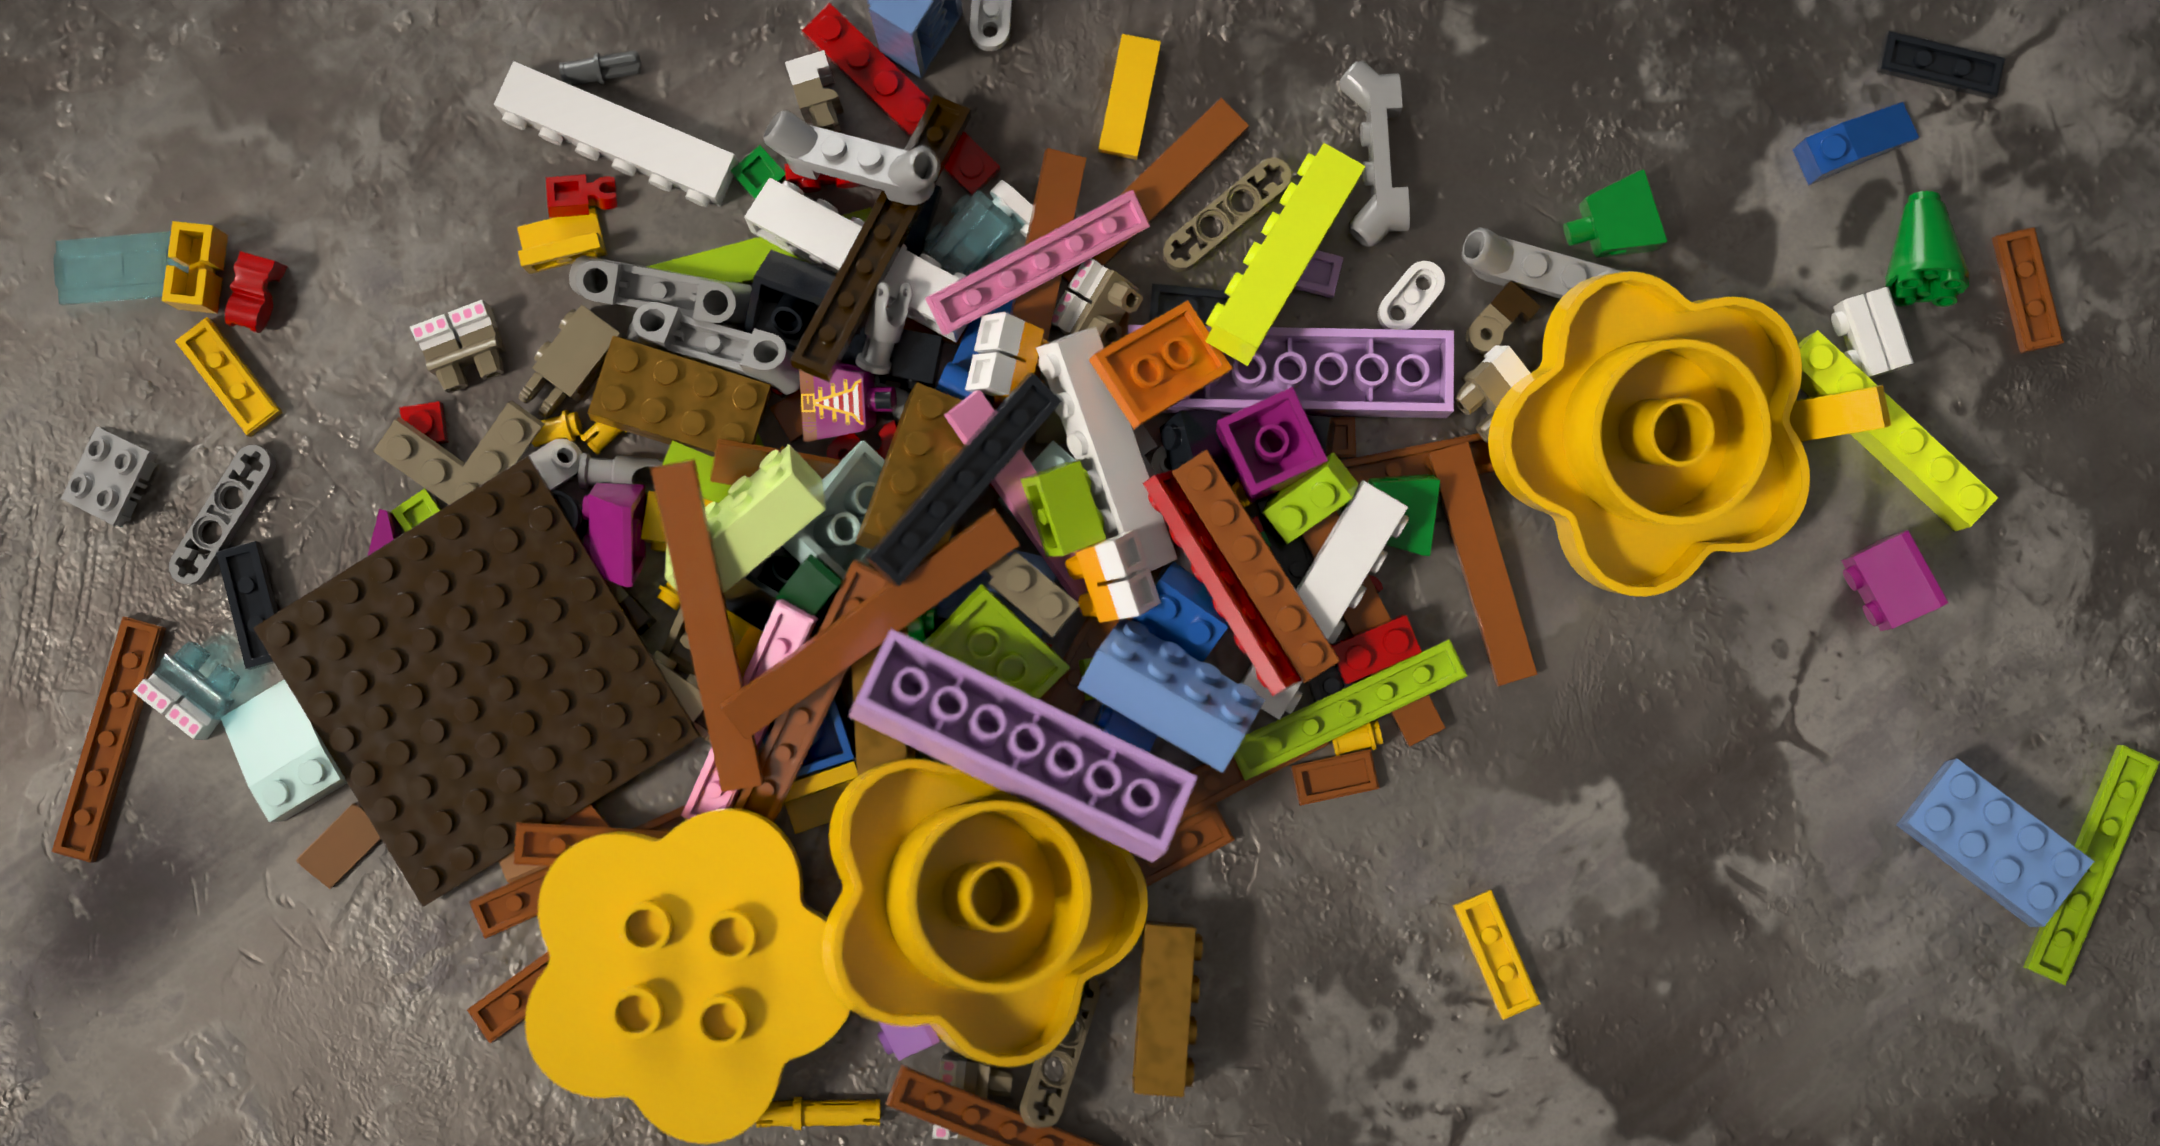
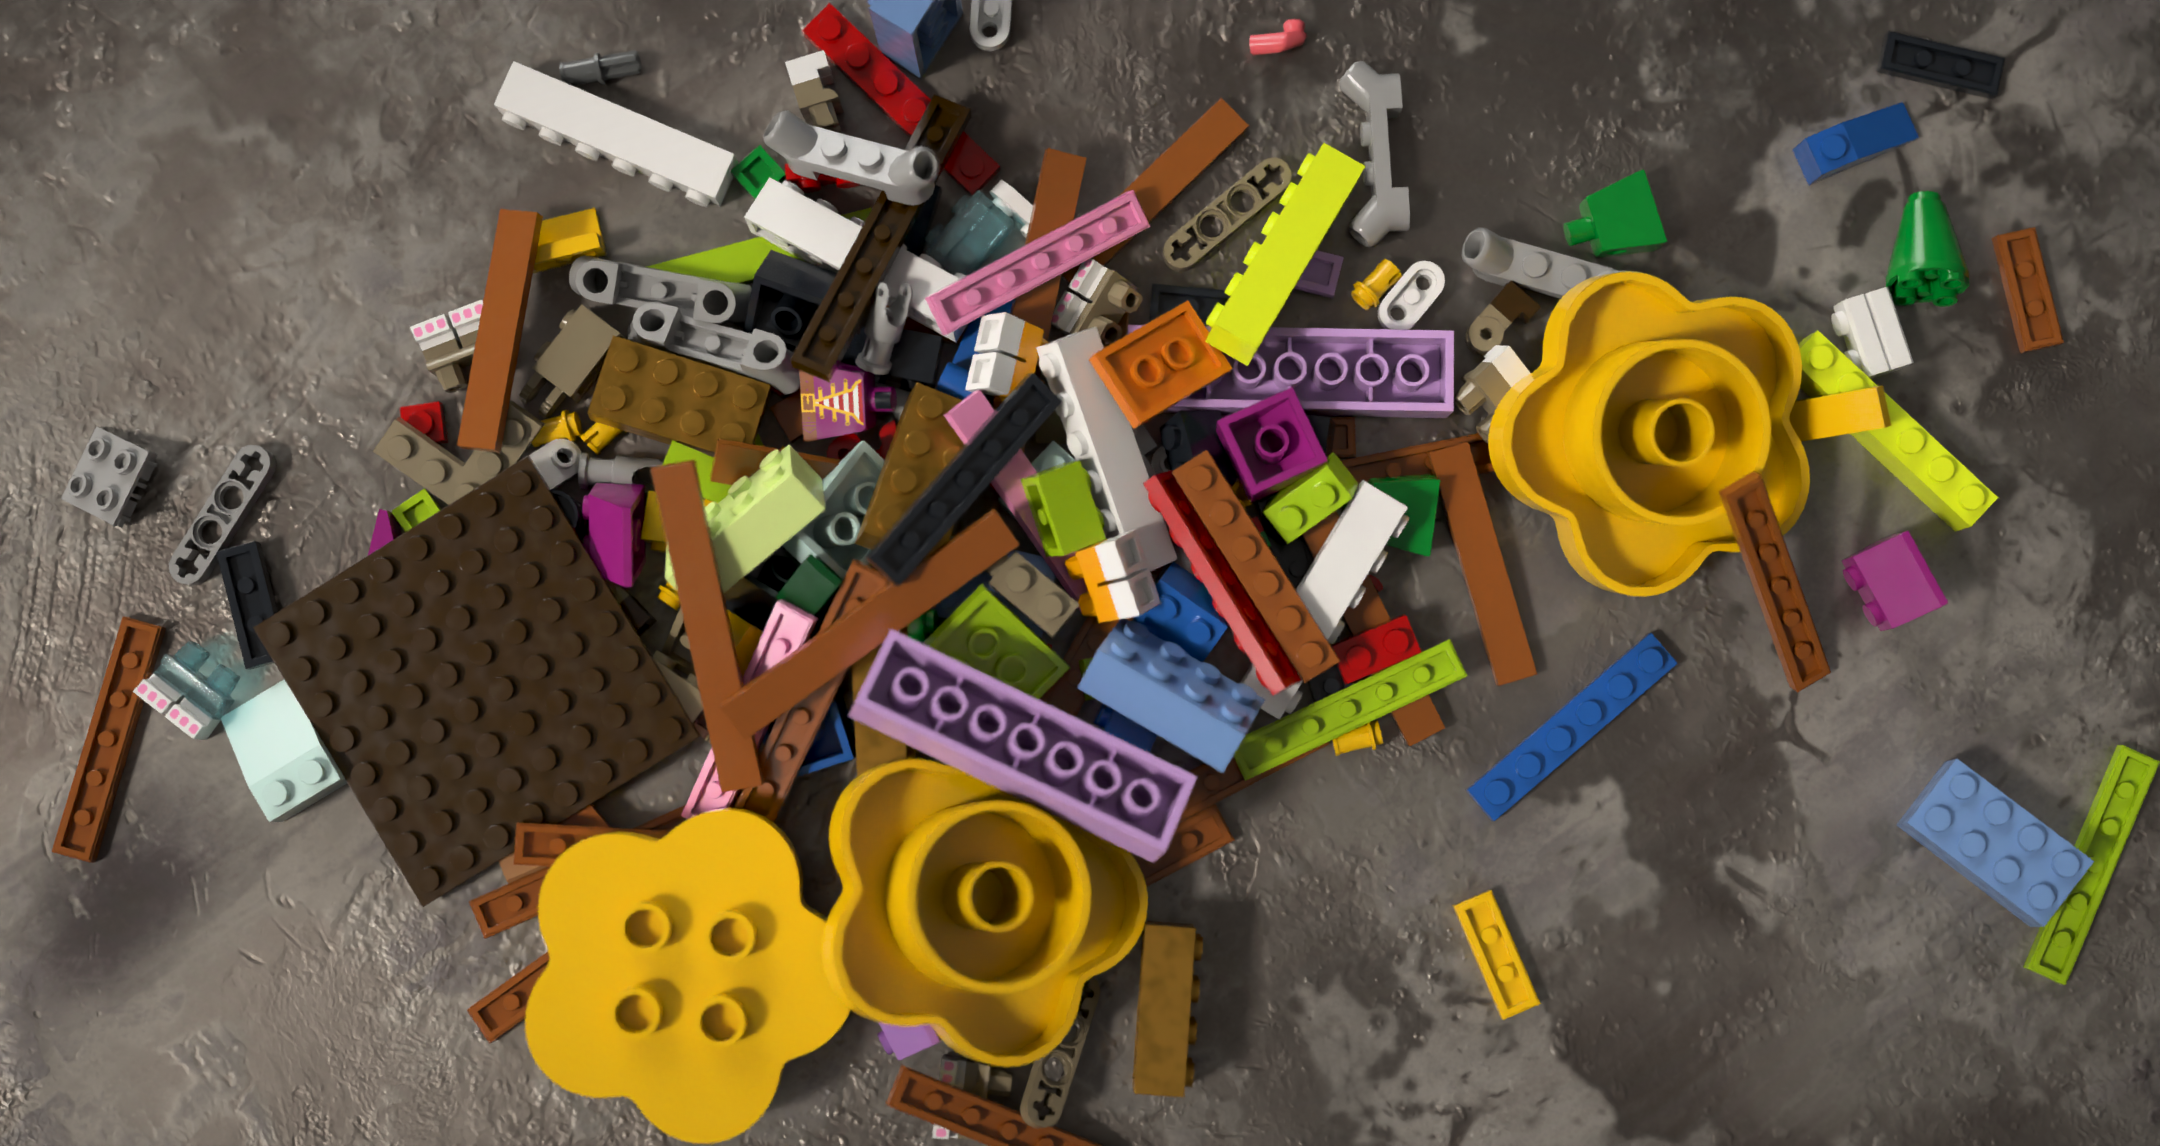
clear light blue piece [53,231,180,305] -> none
yellow piece [162,221,228,314] -> none
yellow tile [175,317,283,437] -> none
red leg [224,251,288,333] -> none
medium nougat slope [296,802,381,889] -> none
red plate [545,174,618,218] -> none
yellow pin [756,1097,881,1130] -> none
yellow panel [784,761,857,834] -> none
yellow tile [1098,34,1161,160] -> none
dark orange tile [1290,749,1380,806] -> none
none -> dark orange tile [457,209,543,453]
none -> coral arm [1249,19,1307,55]
none -> yellow pin [1351,259,1402,310]
none -> blue plate [1466,633,1678,821]
none -> dark orange tile [1718,471,1831,693]

